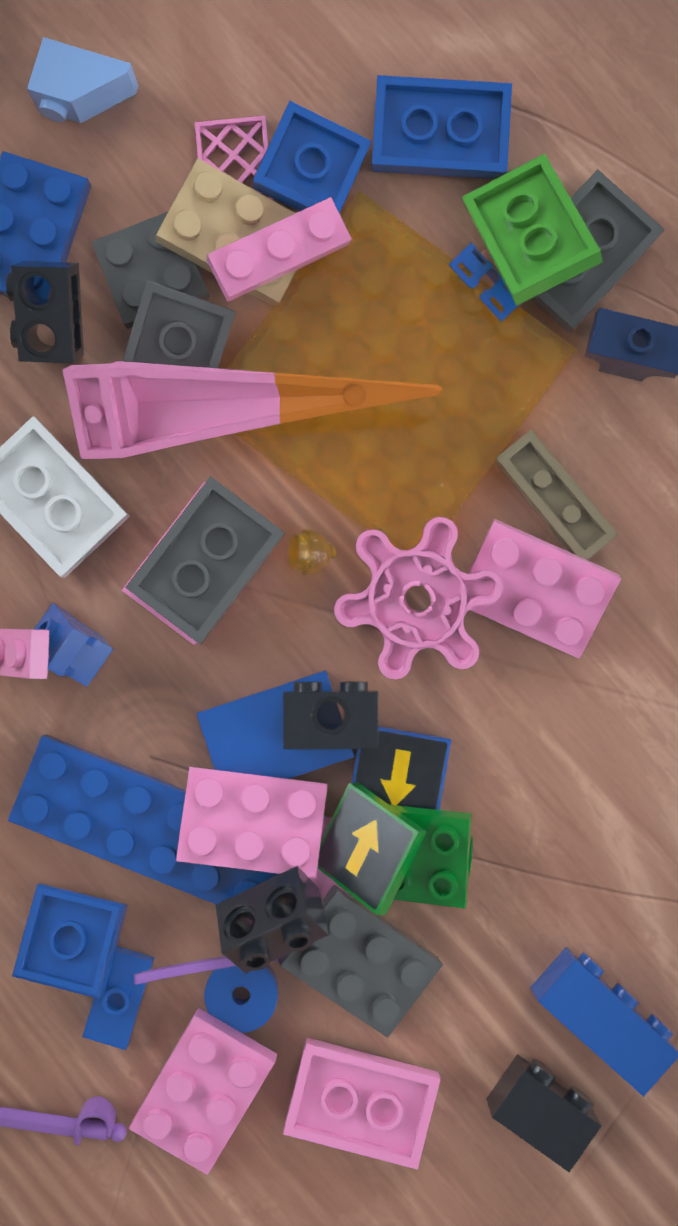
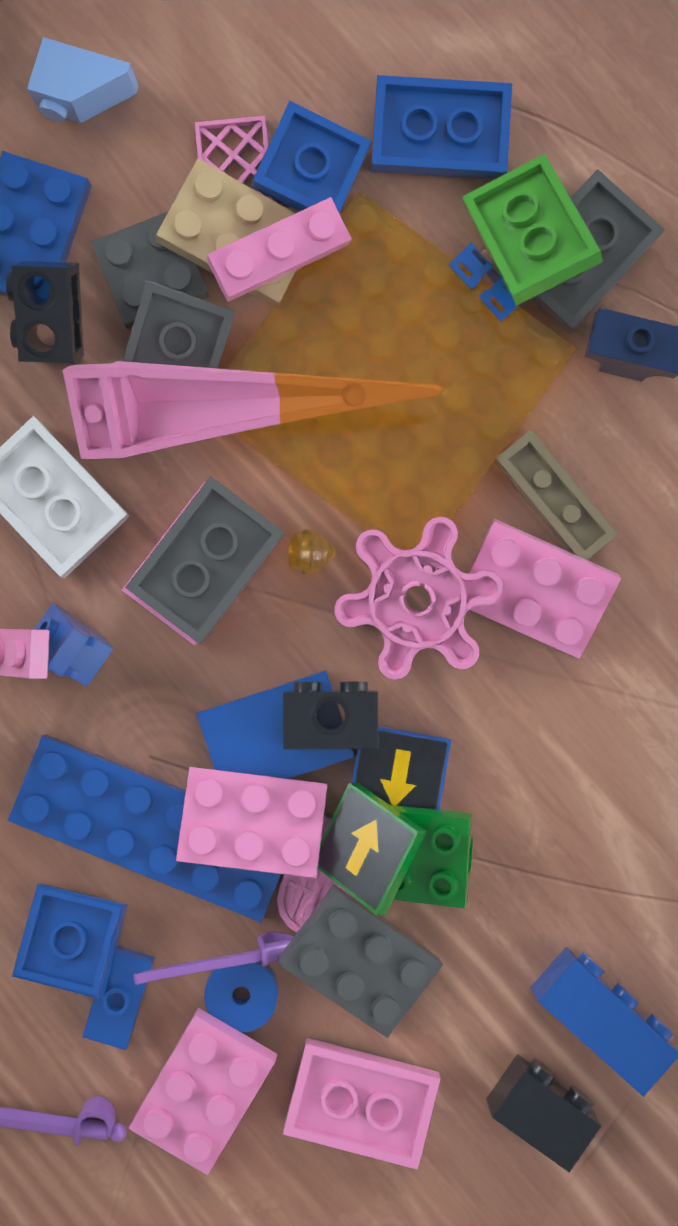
black brick [216,866,329,974] -> none

